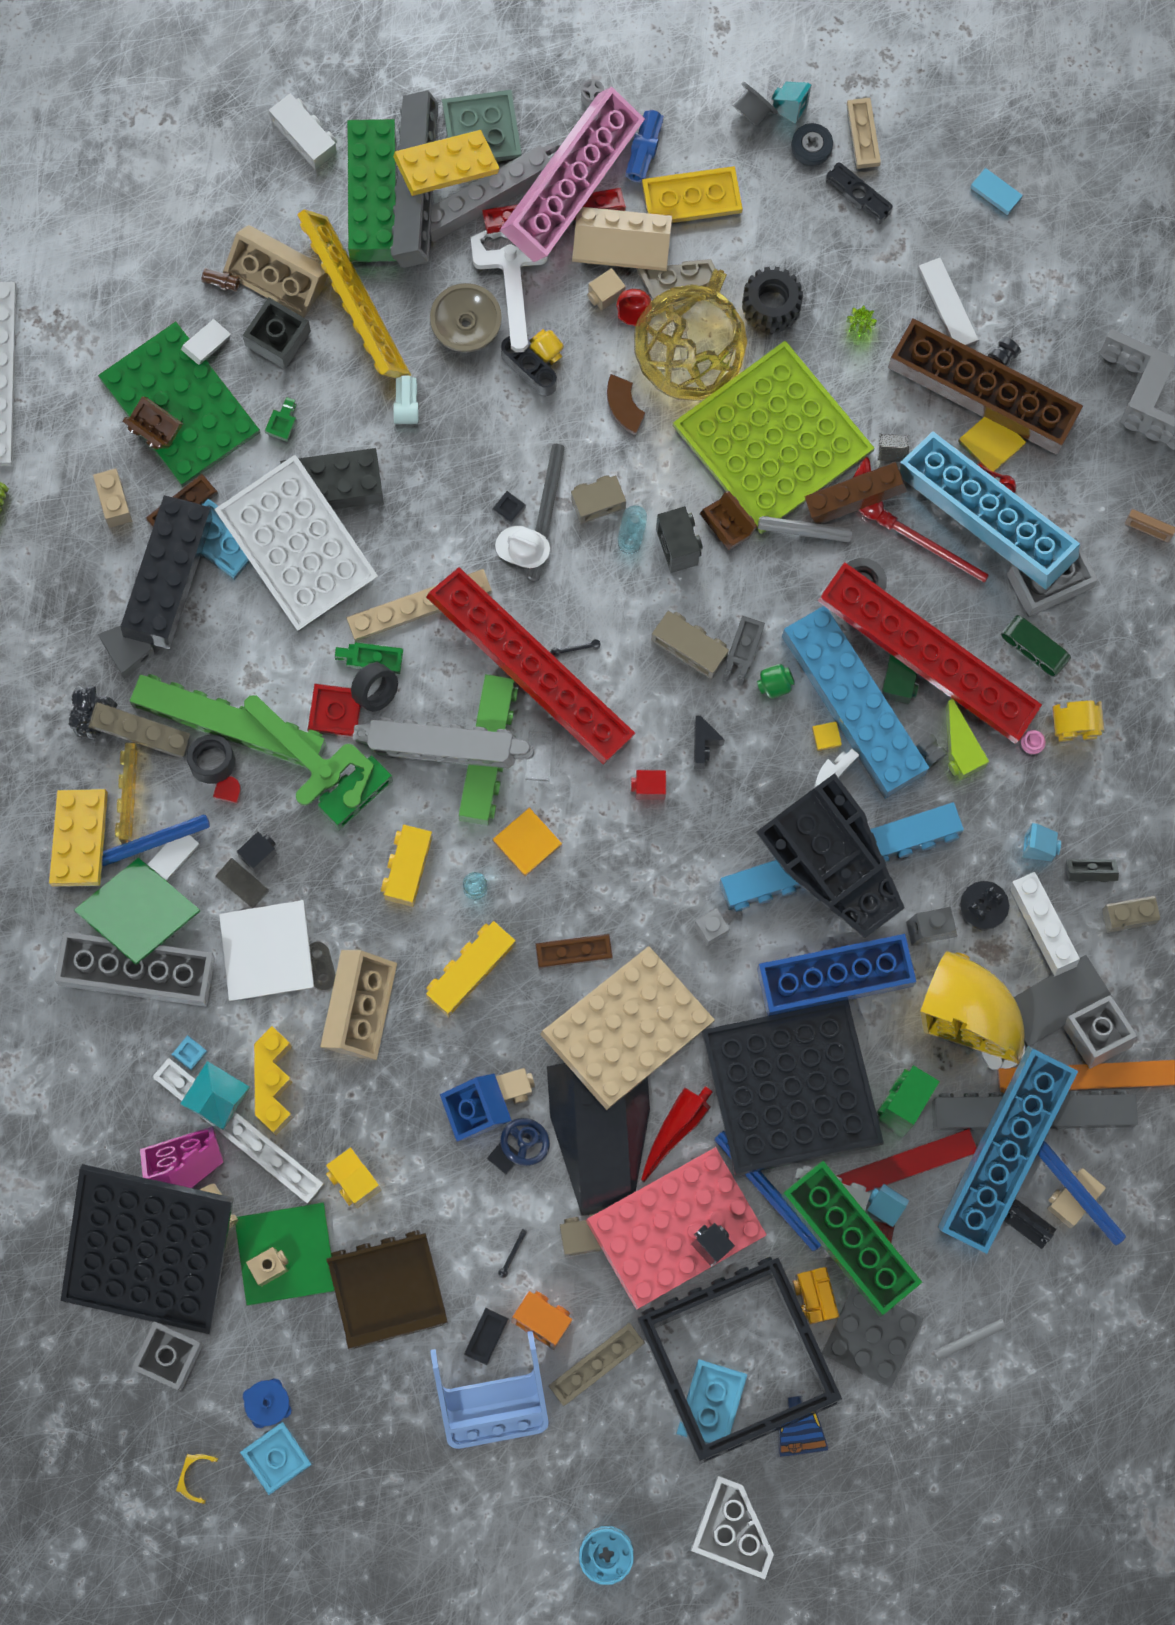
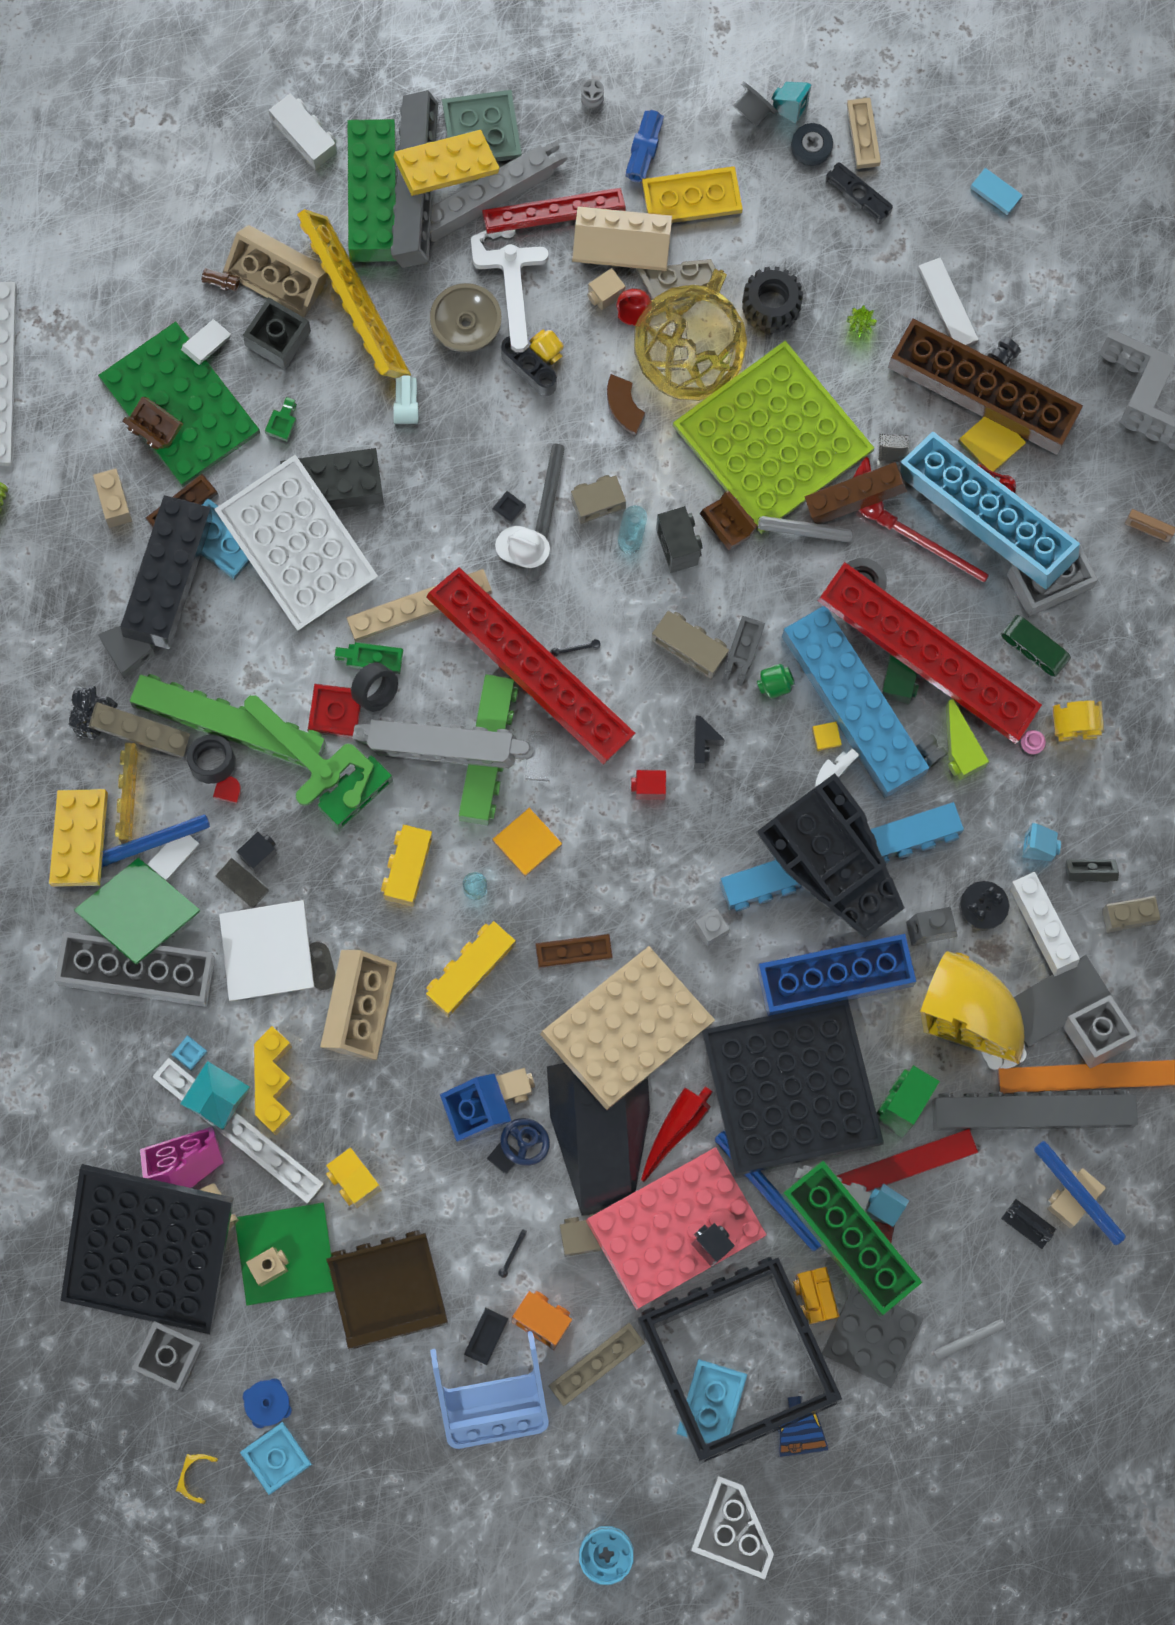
bright pink brick [500,86,645,262] -> none
dark azure brick [938,1046,1078,1254] -> none

